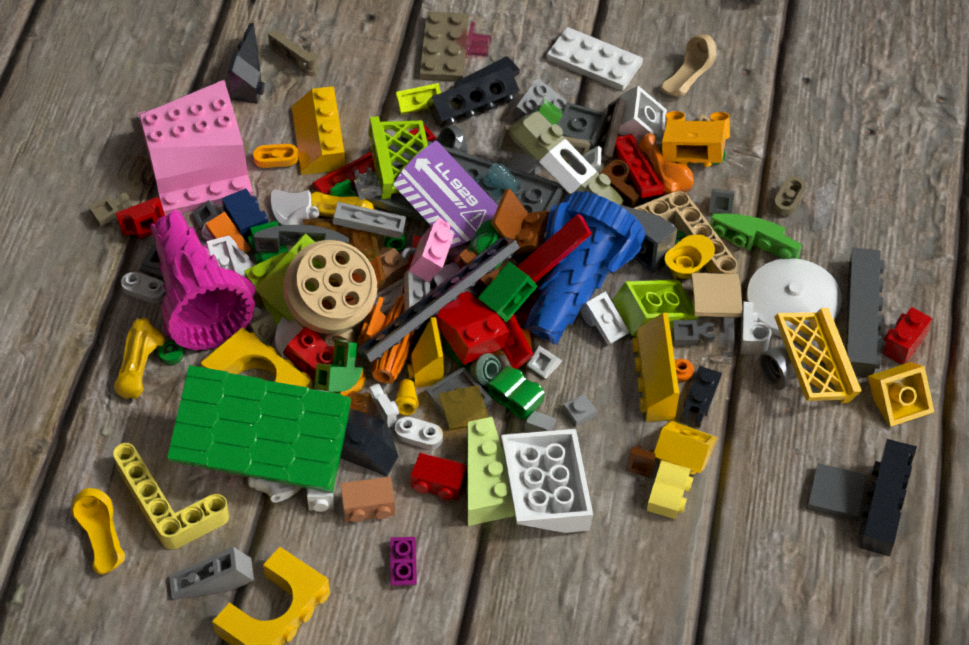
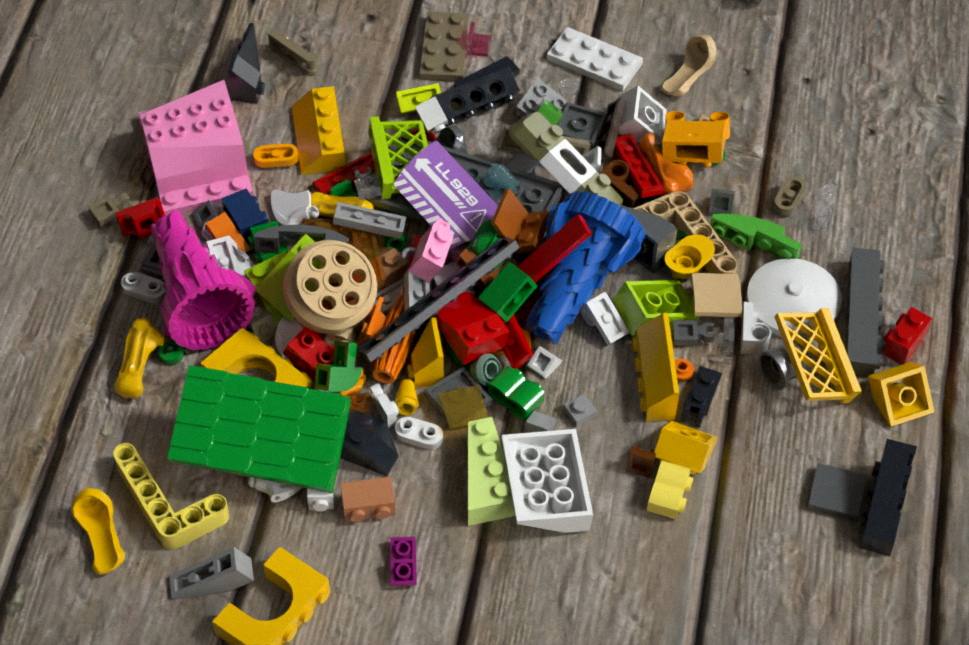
red brick [410,452,468,501] -> none
none -> white brick [415,97,448,134]

